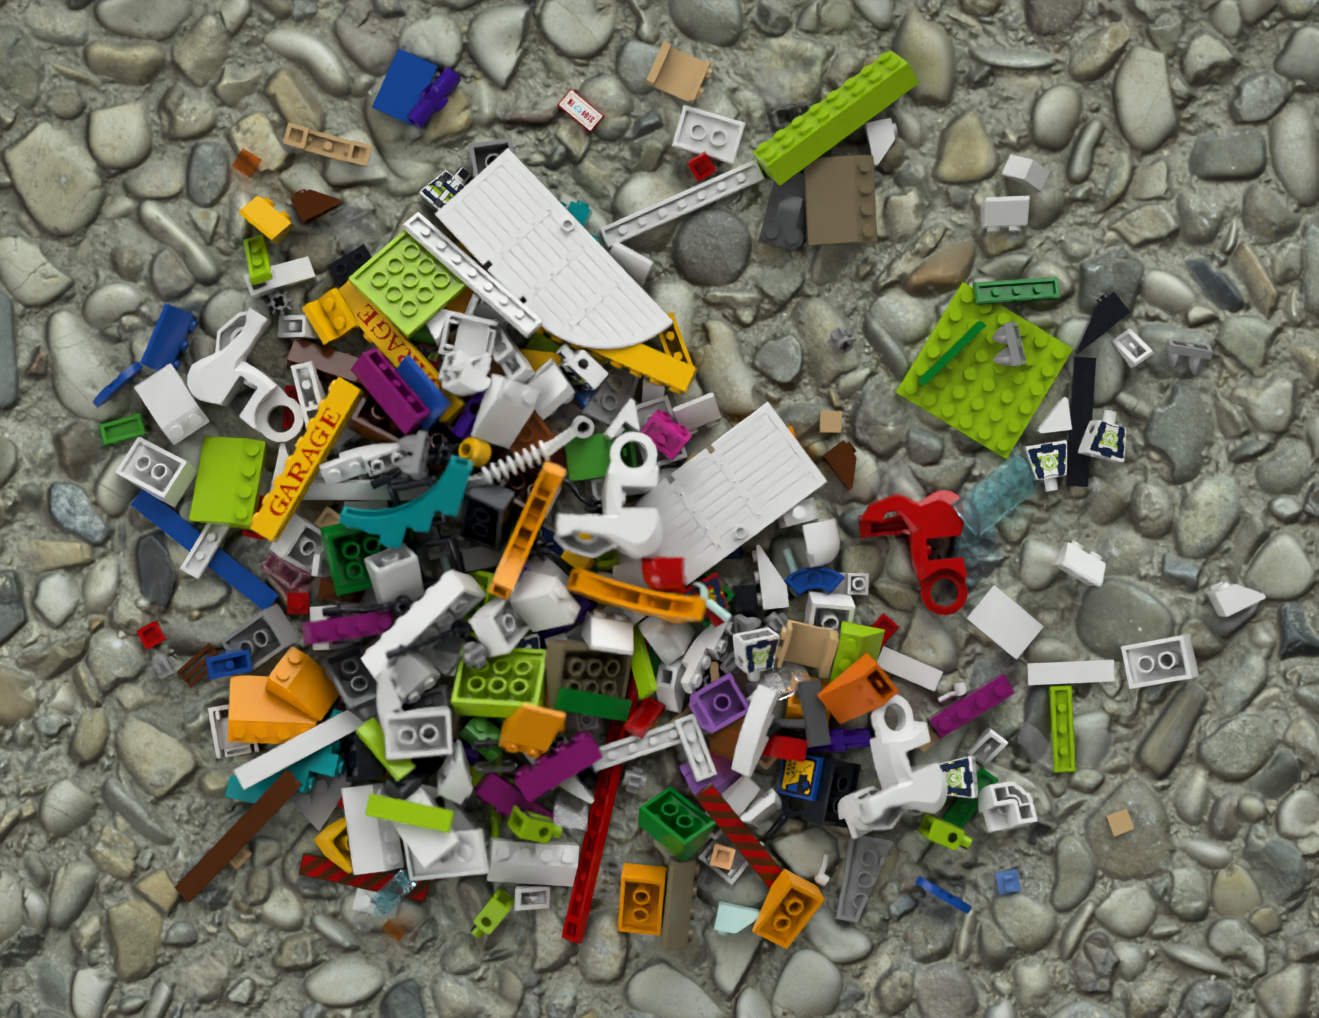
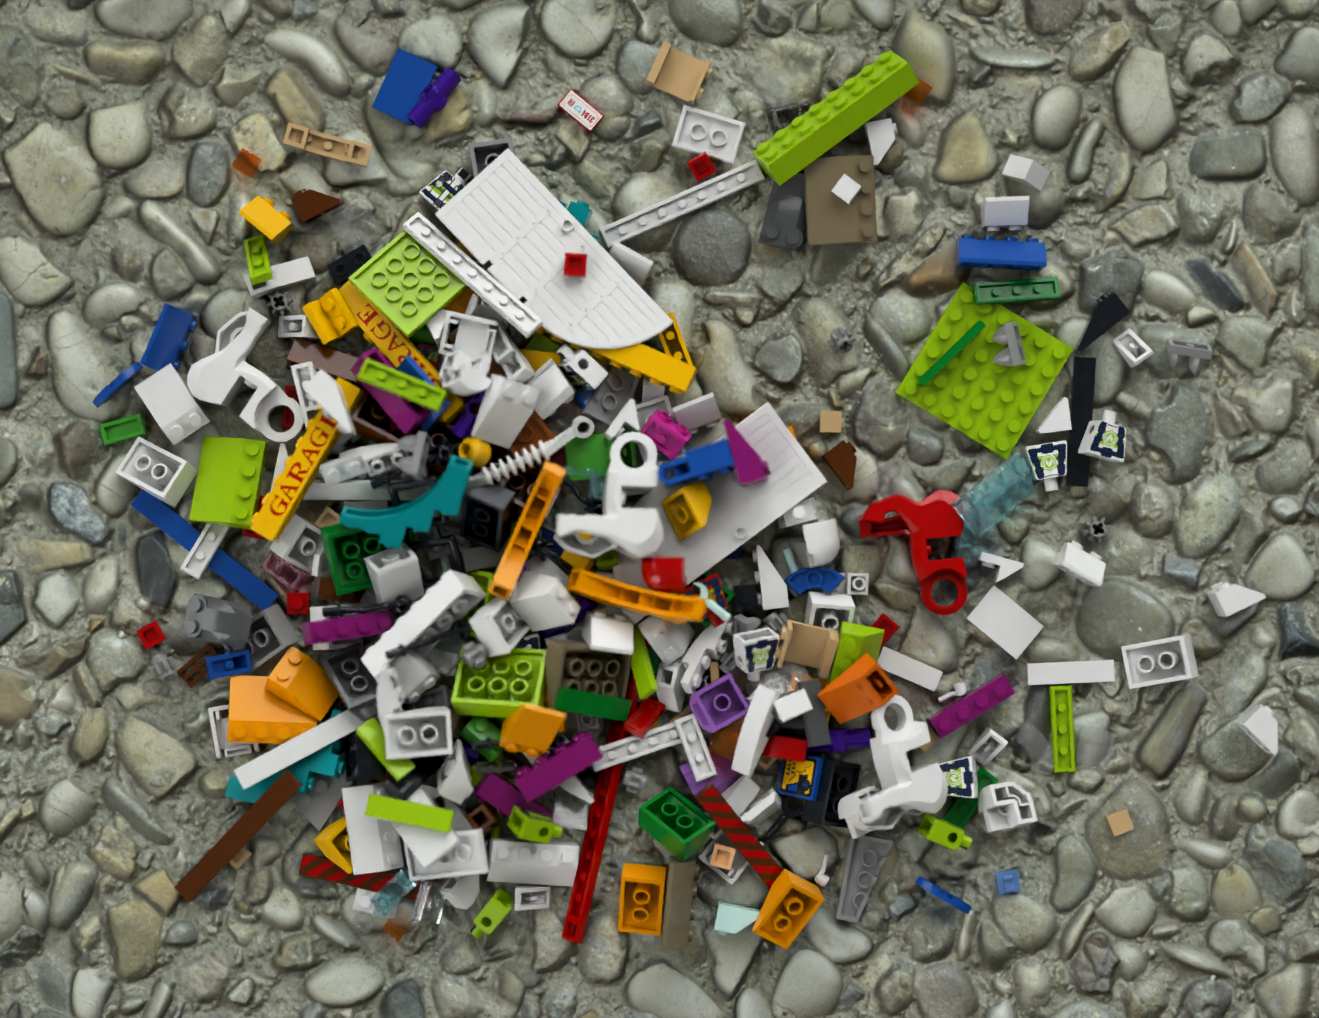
none -> dark grey slope [183,594,254,649]
none -> white slope [303,369,356,435]
none -> lime tile [357,358,448,413]
none -> clear tile [410,880,446,925]
none -> white slope [440,874,480,910]
none -> reddish brown brick [466,804,502,836]
none -> clear light blue bracket [562,466,604,500]
none -> red plate [564,253,587,278]
none -> blue brick [658,439,735,487]
none -> yellow slope [661,480,712,541]
none -> magenta slope [723,419,771,487]
none -> white slope [772,689,813,725]
none -> white tile [832,174,862,205]
none -> clear orange slope [904,78,933,107]
none -> blue slope [955,235,1047,271]
none -> white slope [977,552,1024,583]
none -> light grey gear [1083,516,1111,542]
none -> white slope [1234,703,1278,755]

